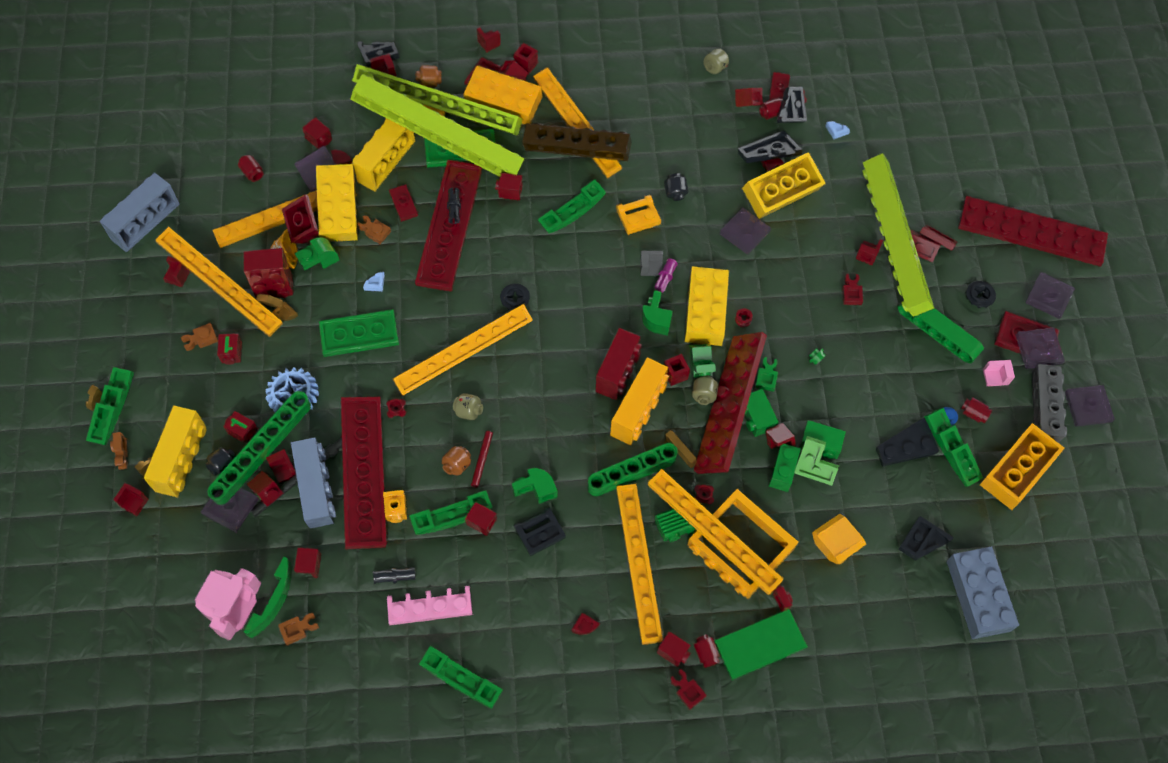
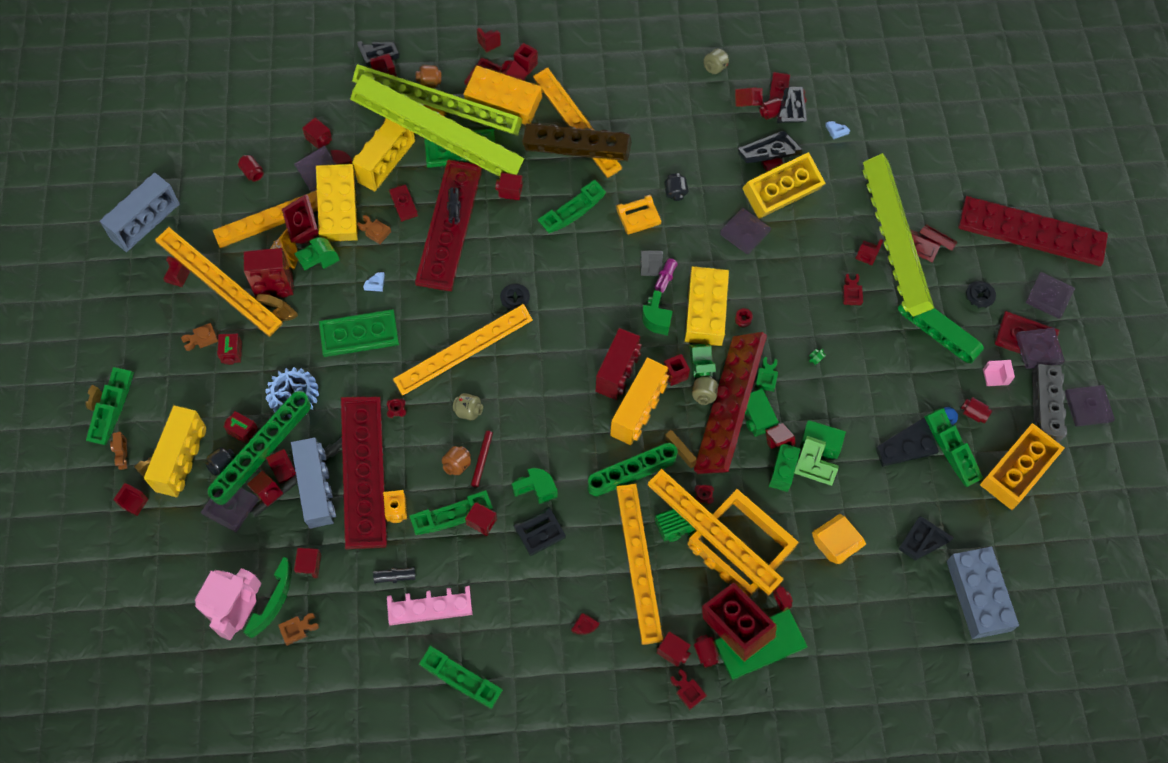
none -> dark red brick [702,583,776,661]

